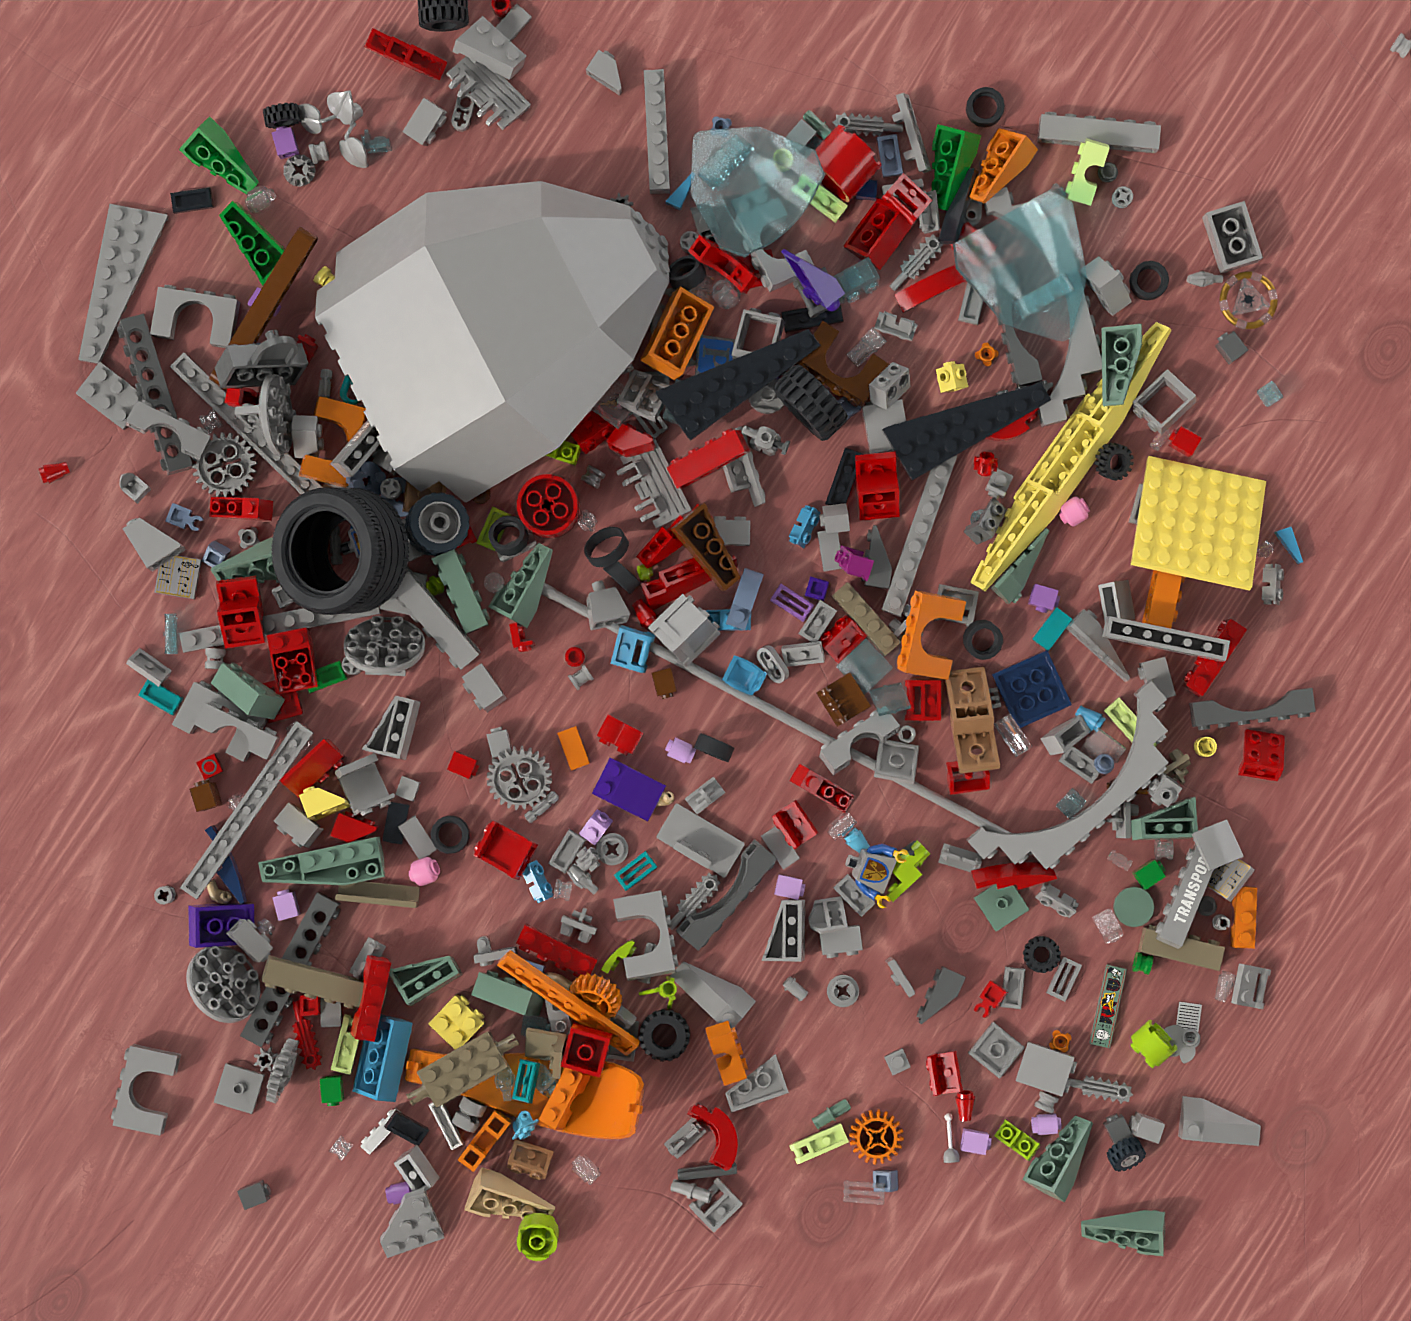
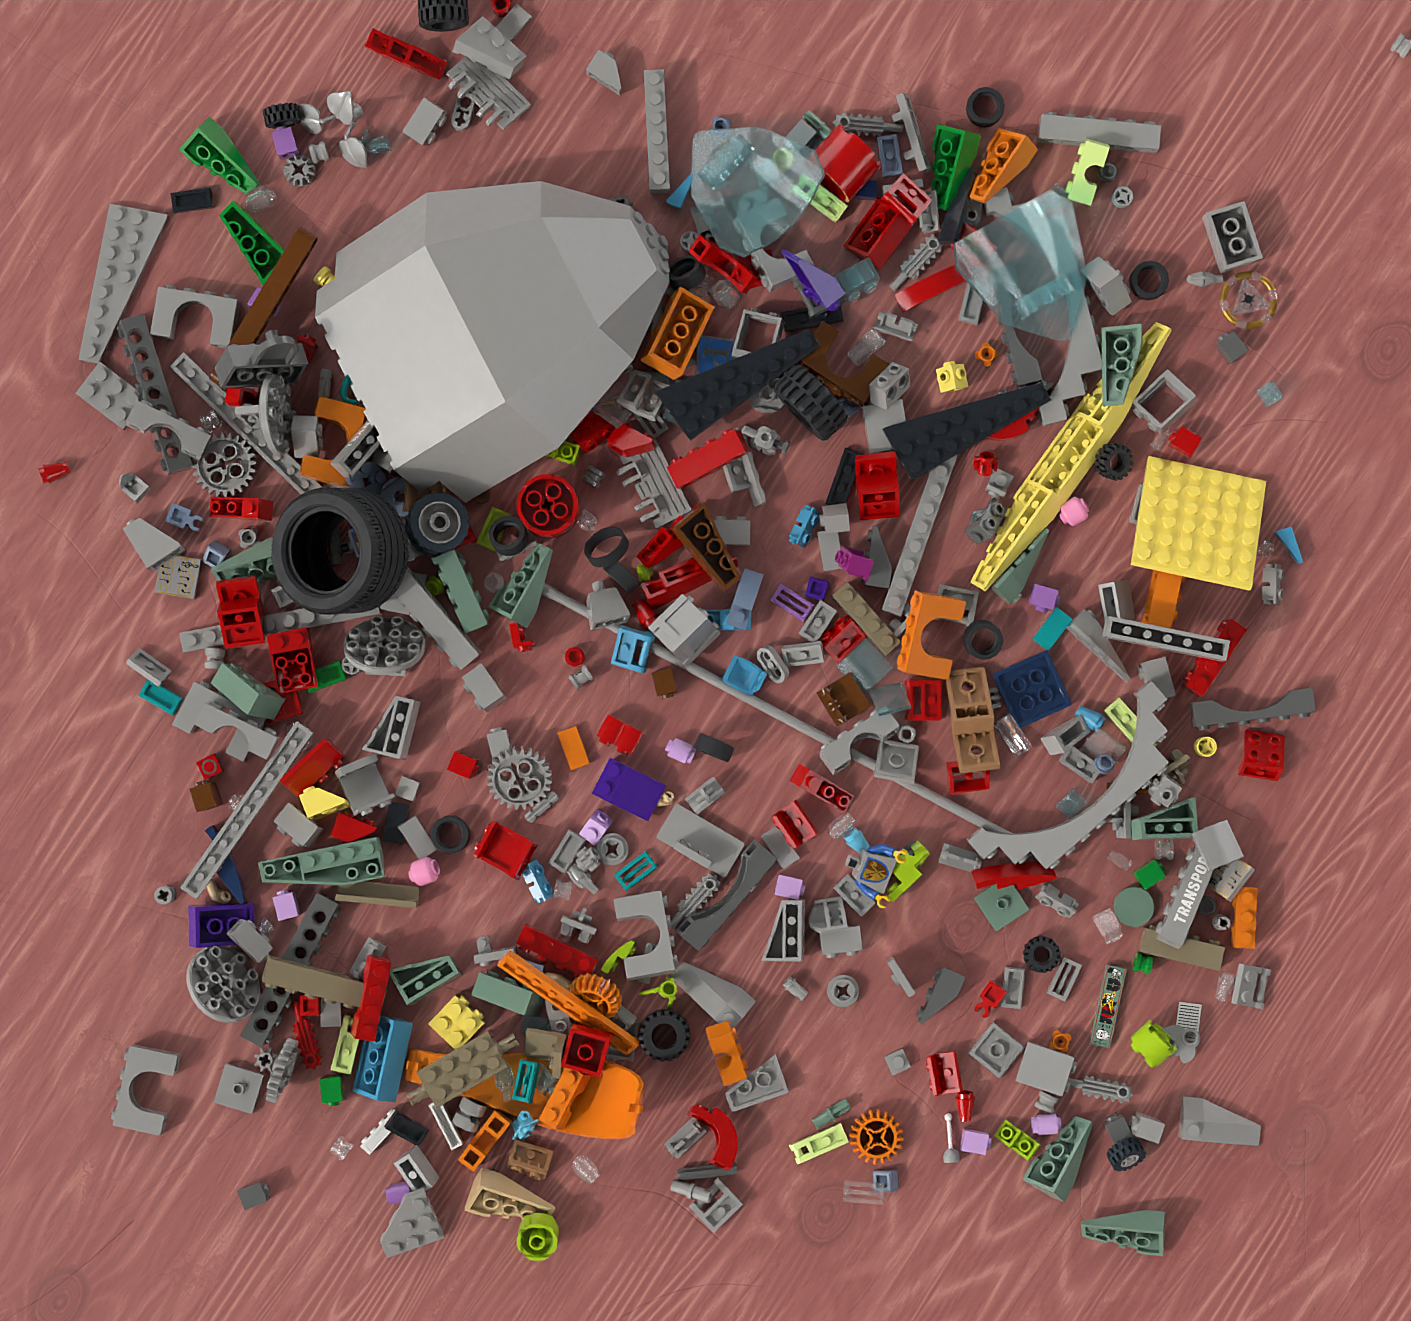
clear light blue pin [163,614,179,654] -> none
light grey wheel [380,478,402,500] -> none

